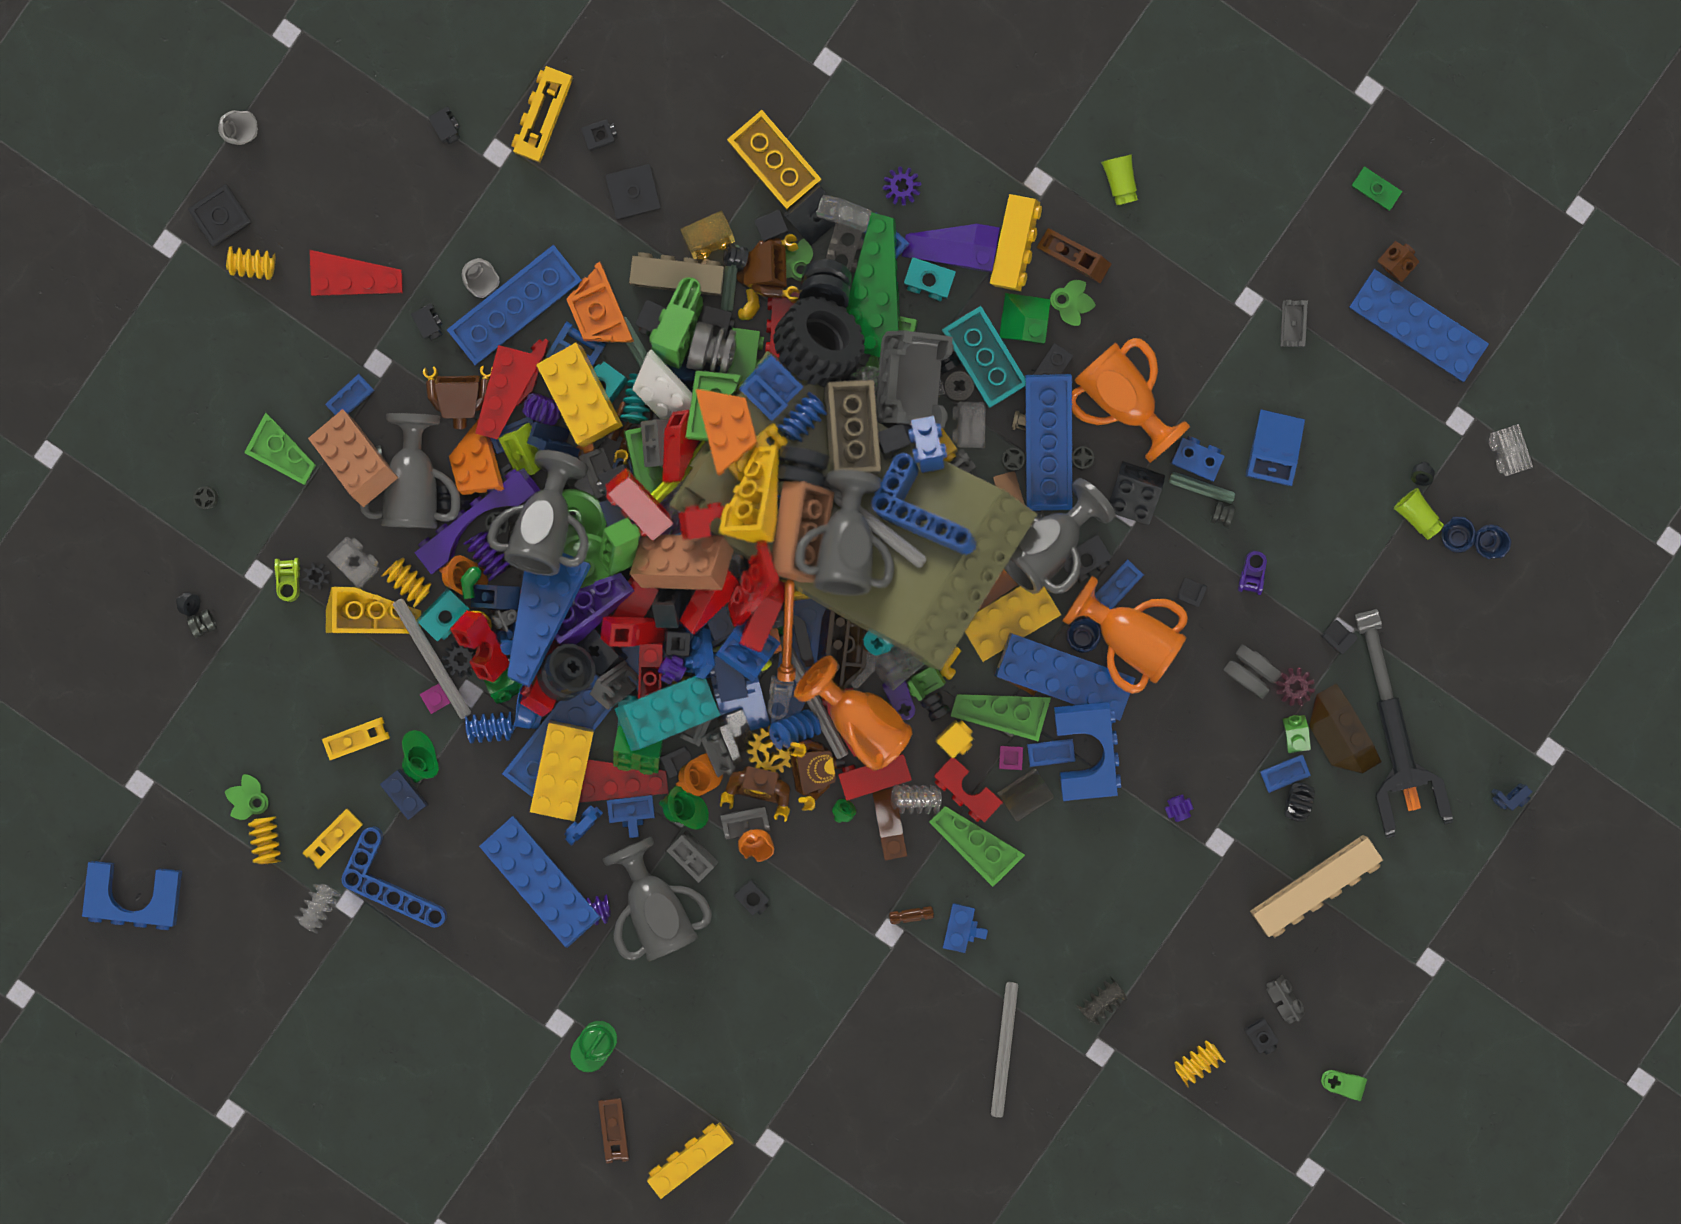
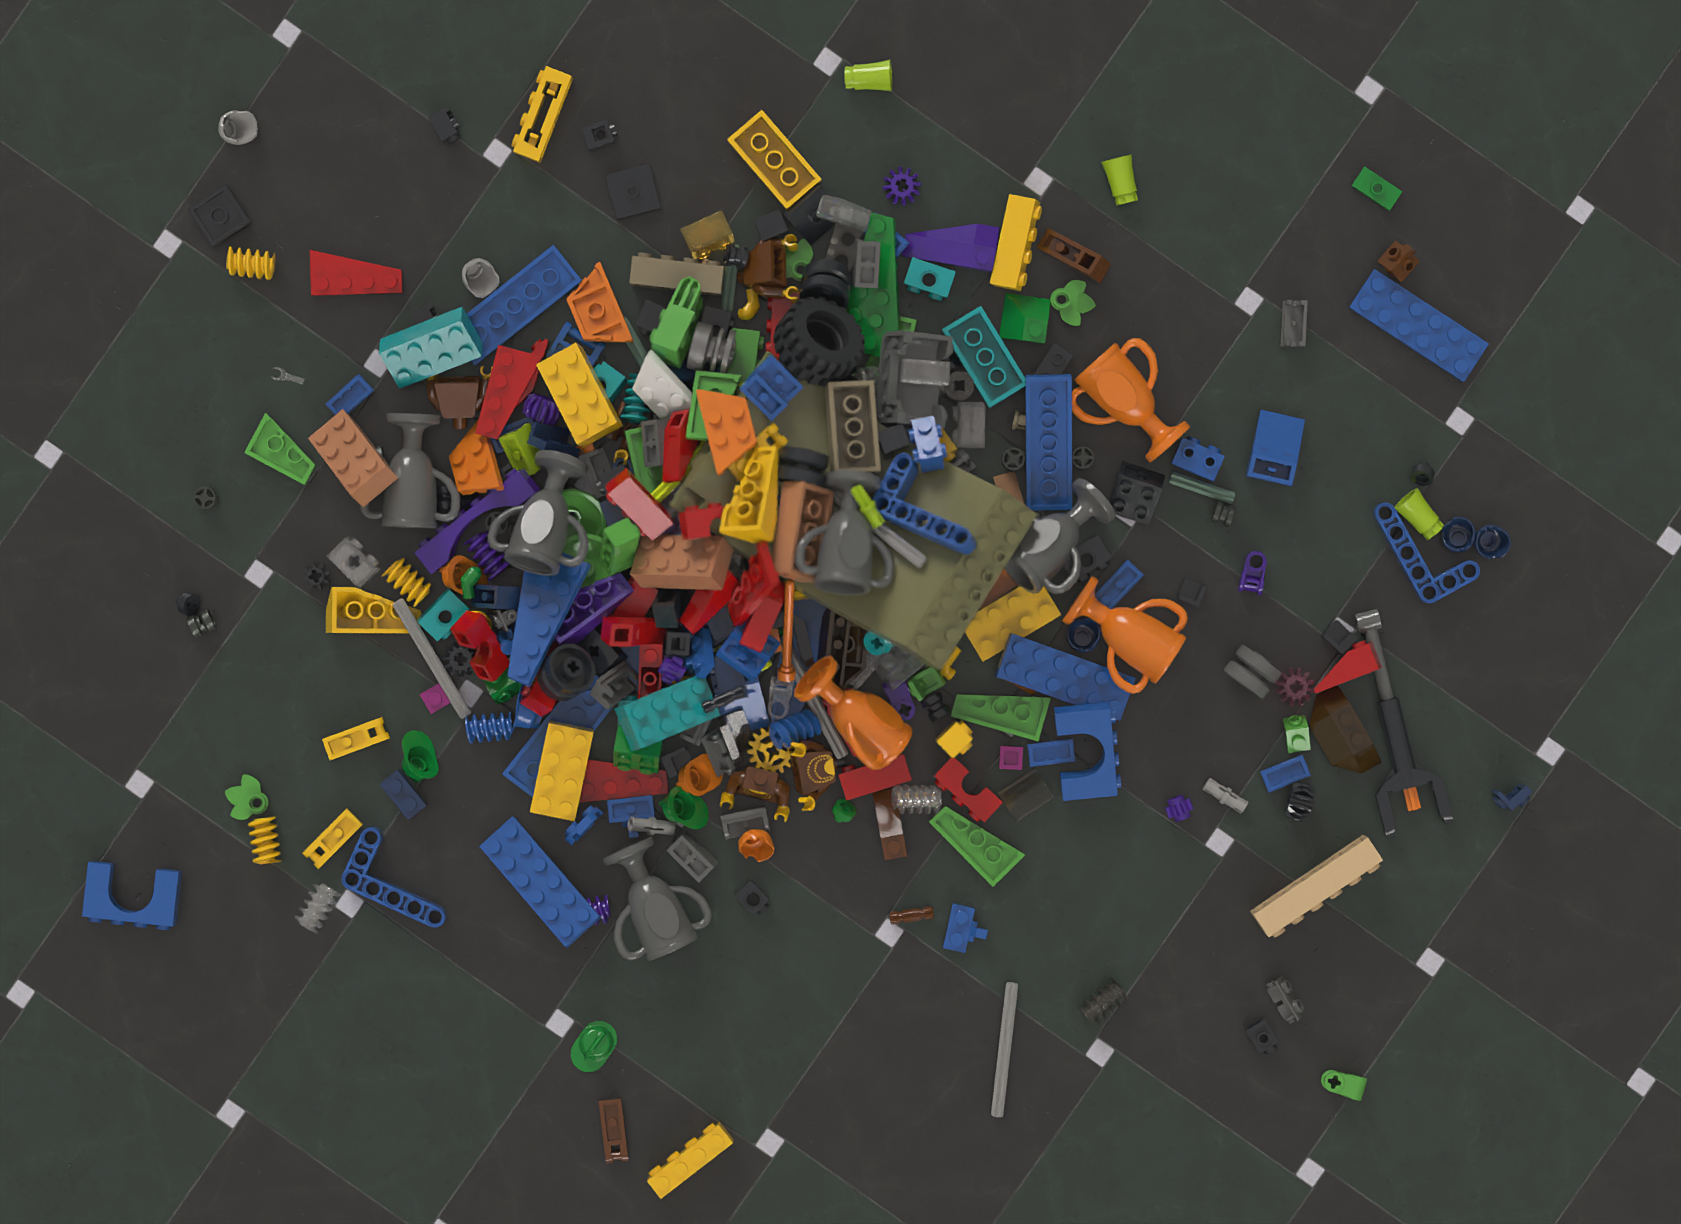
lime piece [275,558,300,602] -> none
blue piece [777,392,827,443] -> none
yellow piece [1174,1041,1226,1088] -> none
clear brick [1489,424,1533,476] -> none
none -> clear hand [271,367,304,384]
none -> teal brick [379,307,483,389]
none -> light grey pin [628,817,675,835]
none -> black axle [701,686,746,713]
none -> lime plant [844,60,892,92]
none -> lime axle [851,484,885,529]
none -> dark grey hinge [852,239,880,288]
none -> clear brick [899,359,950,386]
none -> light grey pin [1202,778,1248,814]
none -> red slope [1314,640,1382,694]
none -> blue beam [1373,503,1480,603]

